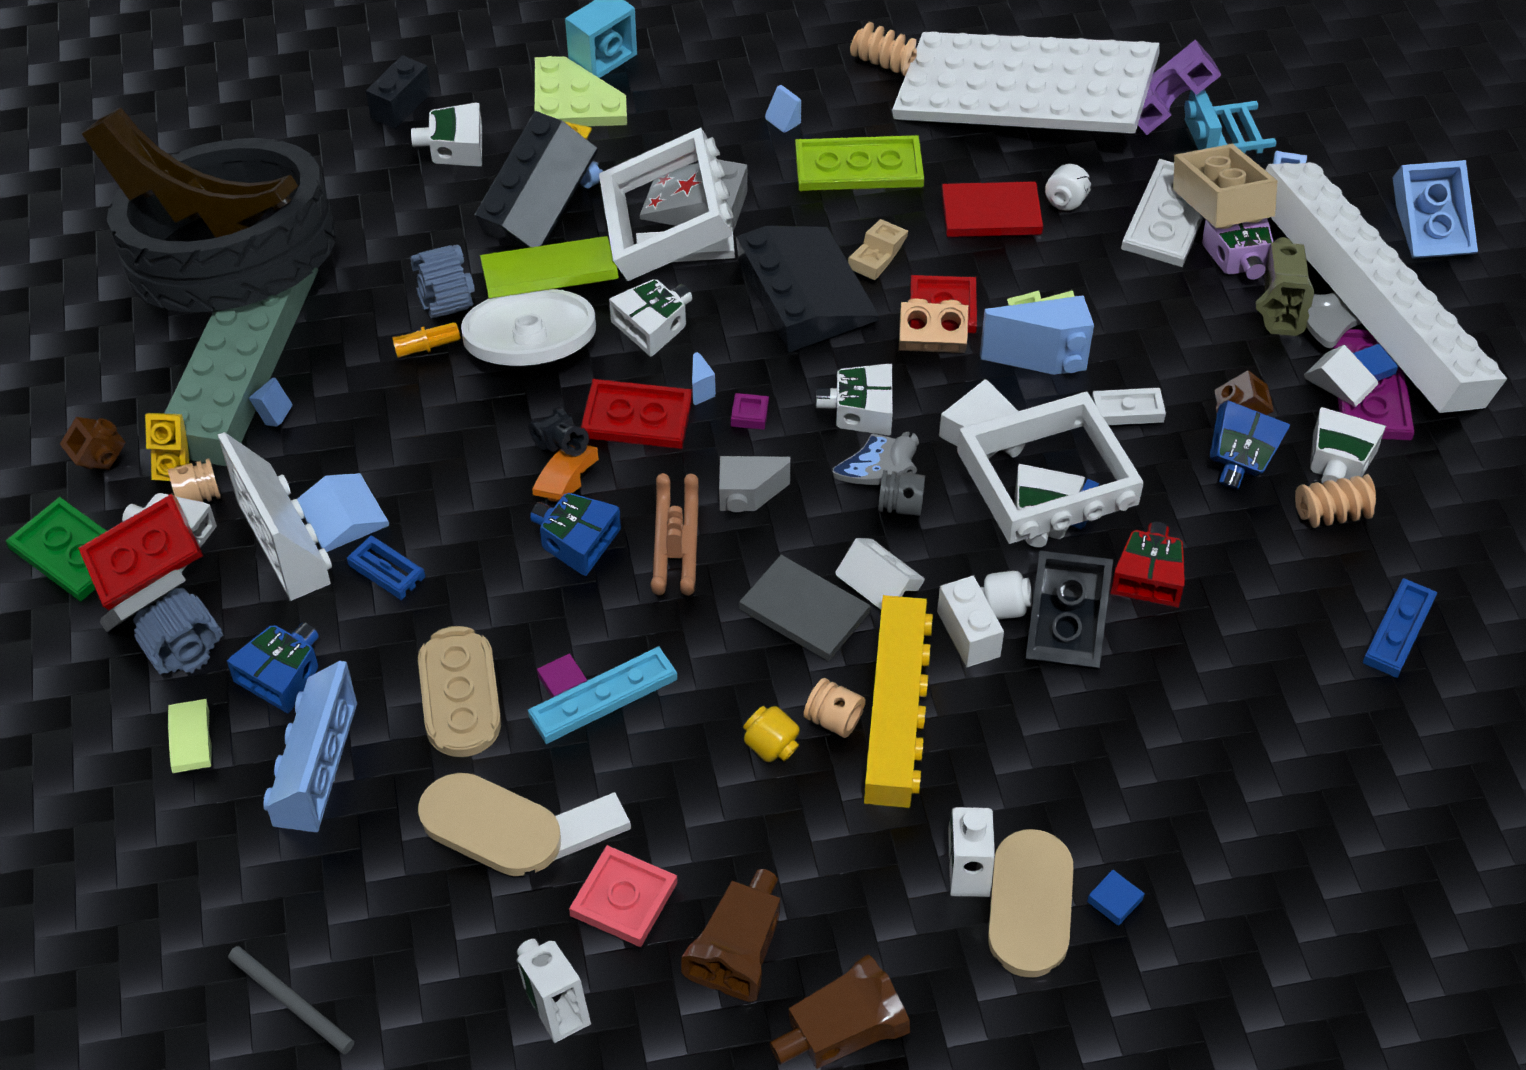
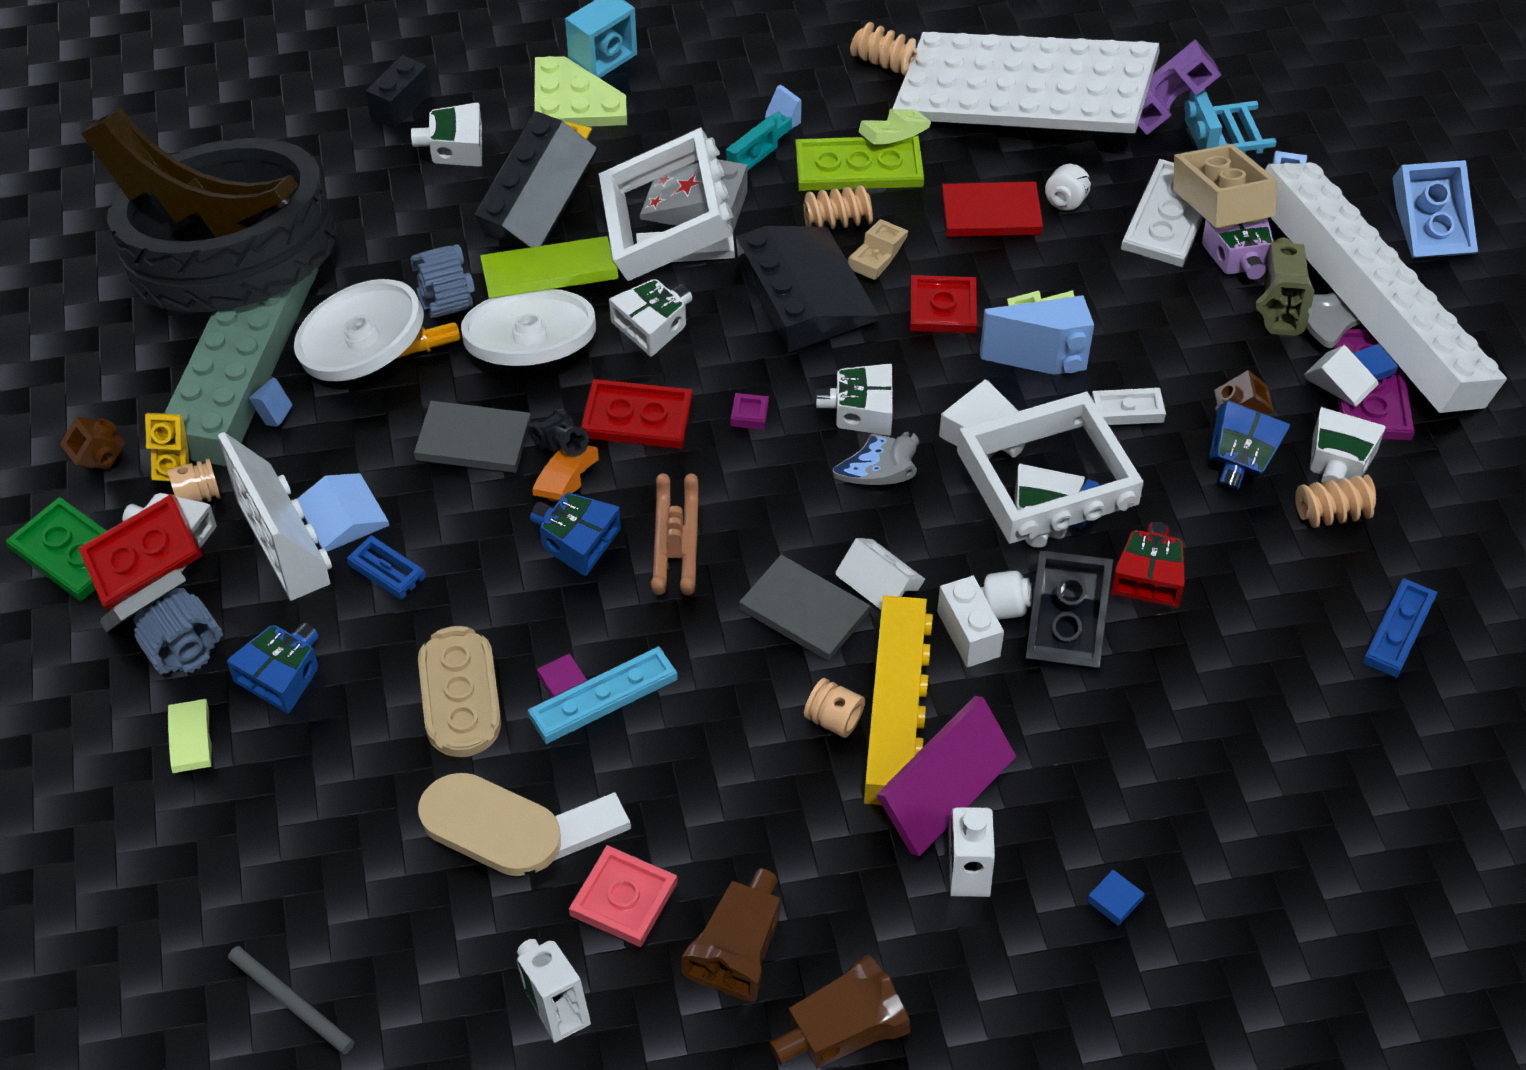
light blue slope [264,661,357,833] -> none
light blue hinge [580,161,603,188] -> none
light blue slope [692,352,716,405] -> none
light grey slope [719,456,790,512] -> none
yellow head [743,706,800,762] -> none
dark grey piece [878,470,925,517] -> none
light nougat brick [899,298,968,353] -> none
tan tile [988,829,1073,977] -> none
none -> white dish [294,279,424,381]
none -> dark grey tile [414,401,531,473]
none -> teal hinge [726,112,793,171]
none -> light nougat piece [804,185,873,229]
none -> yellowish green slope [859,109,931,145]
none -> magenta tile [876,696,1016,856]

